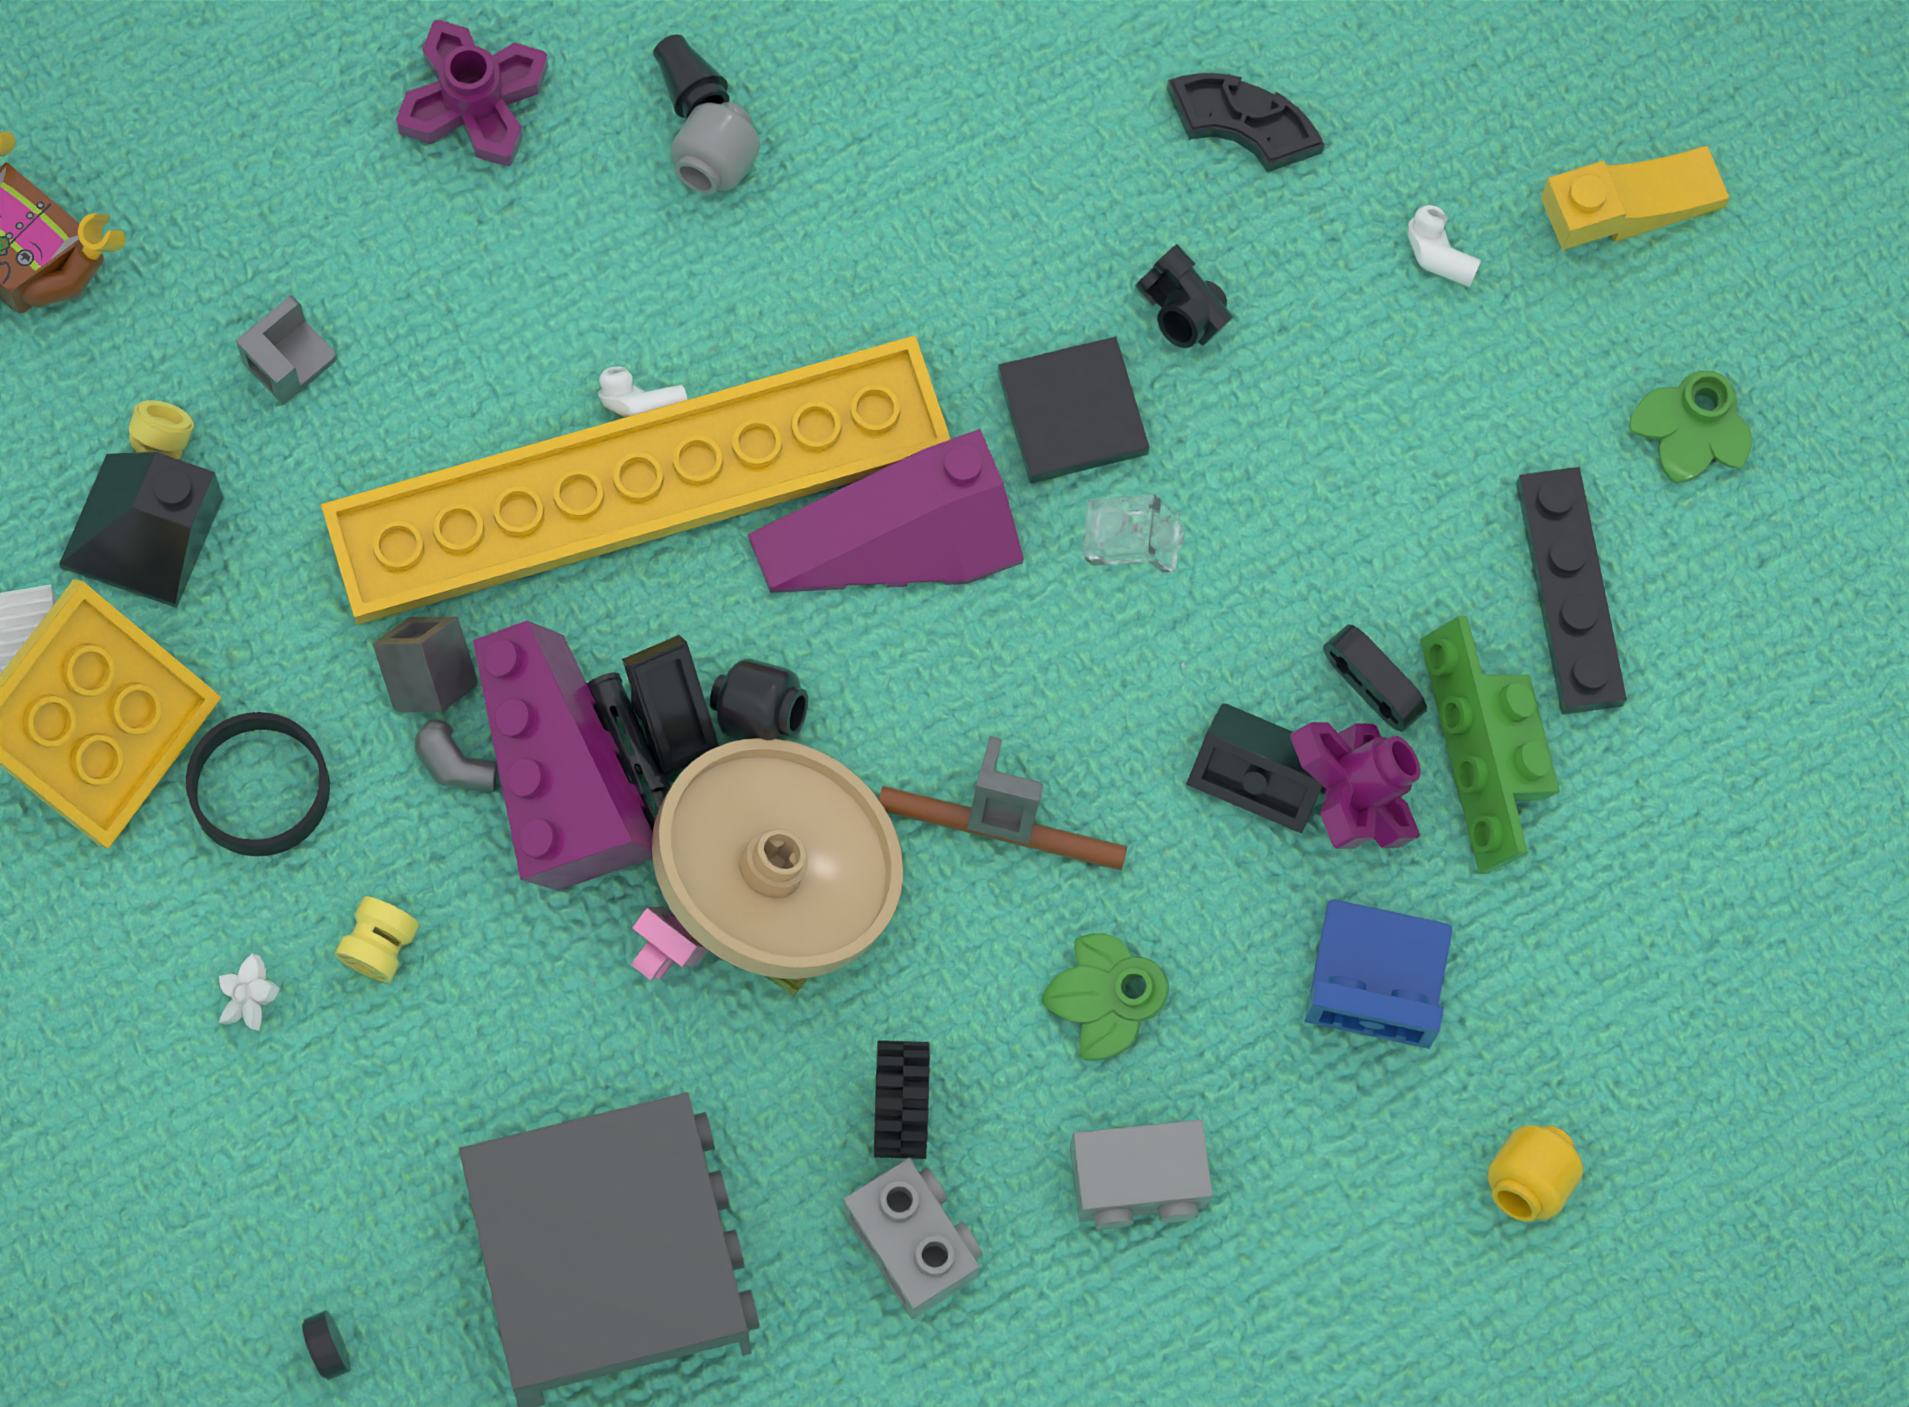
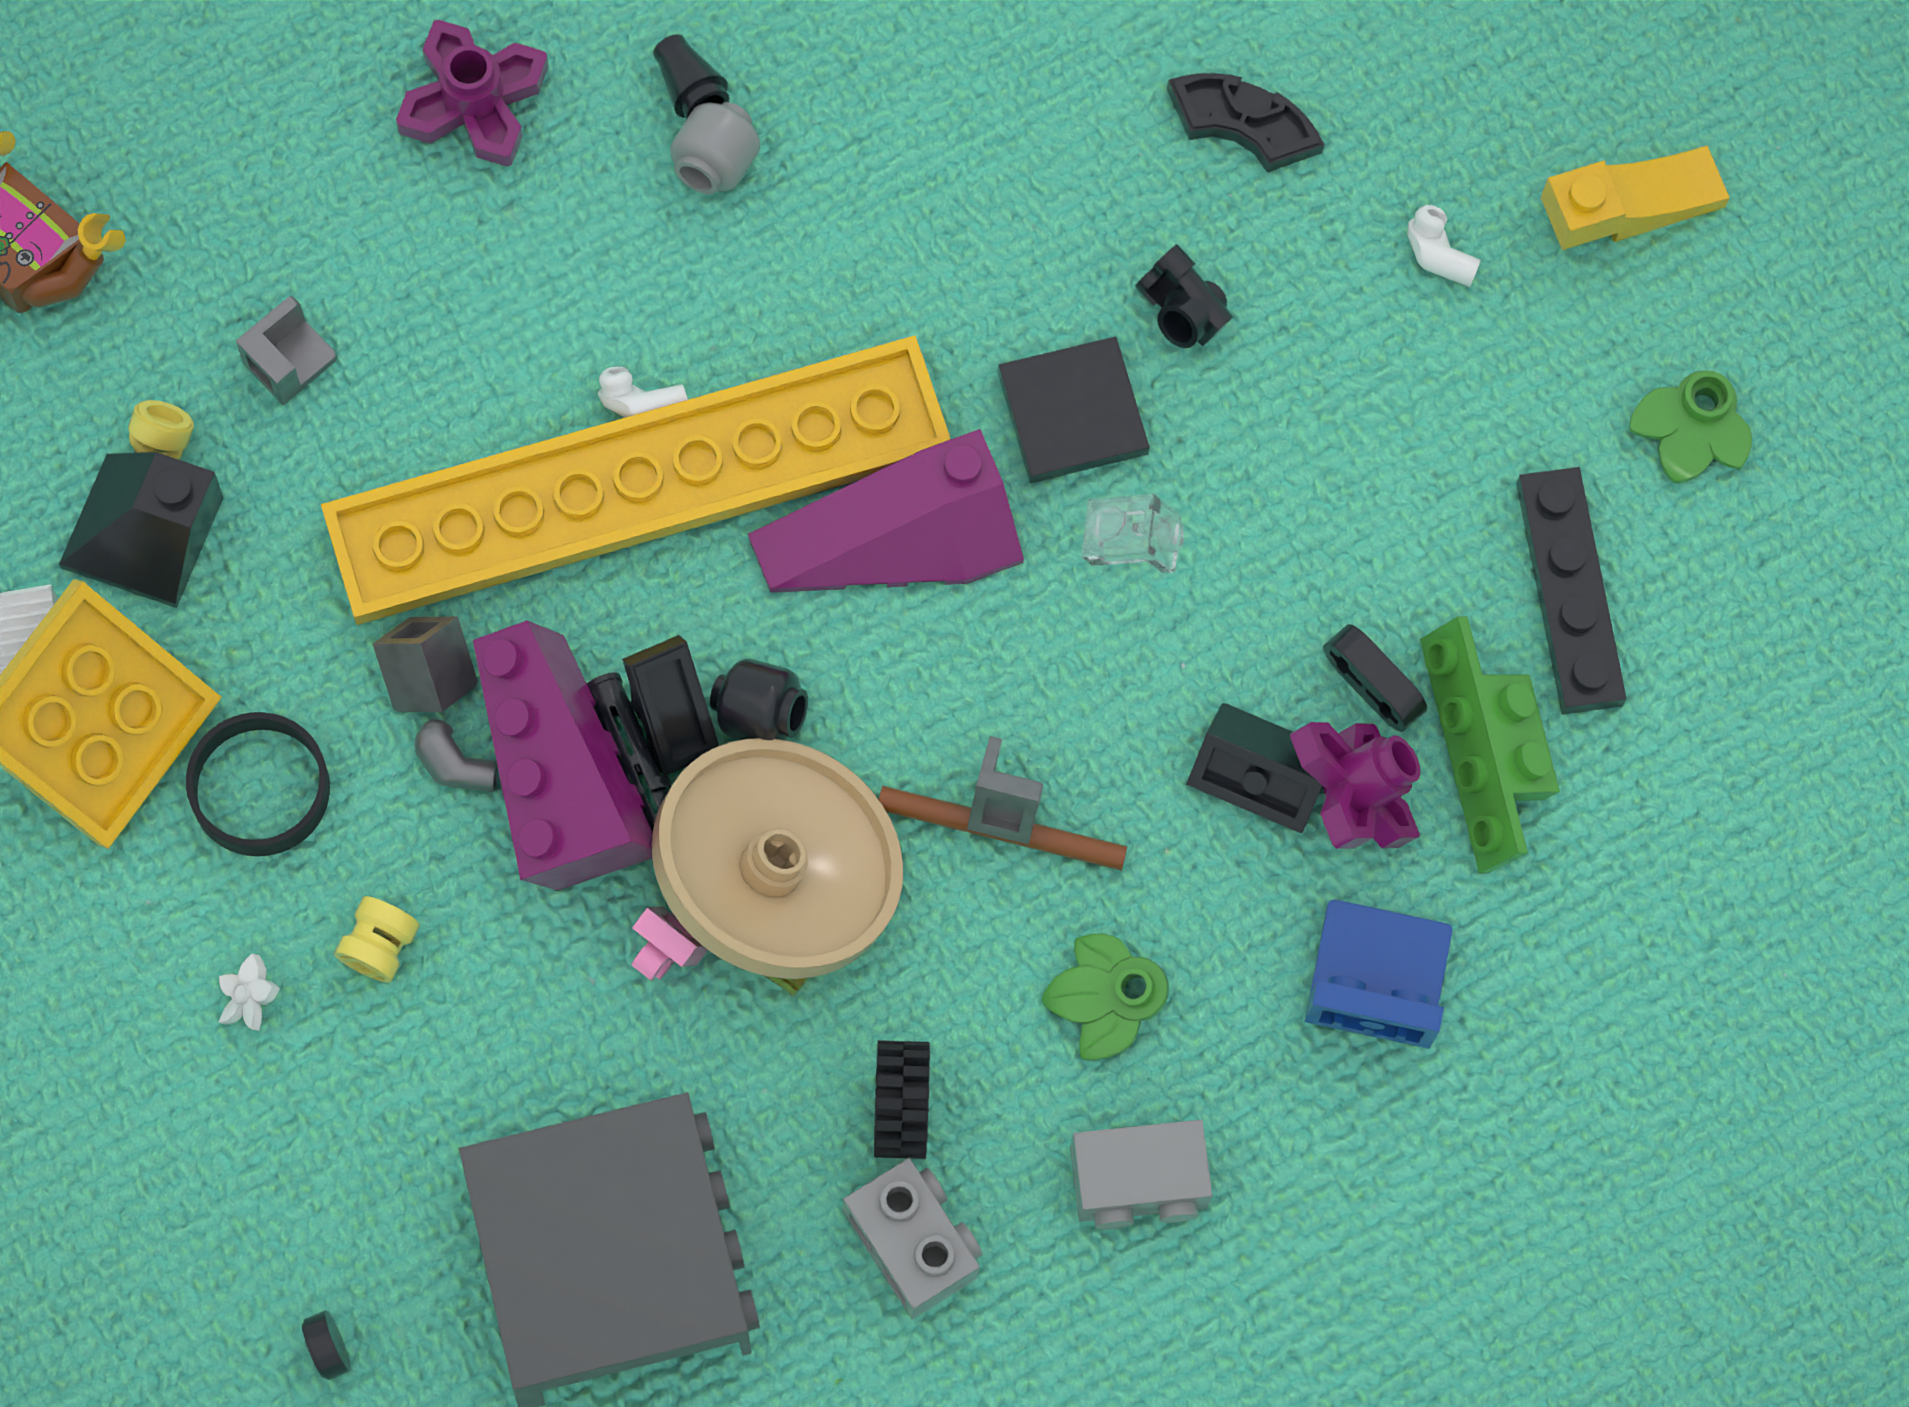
yellow head [1487,1125,1584,1222] -> none

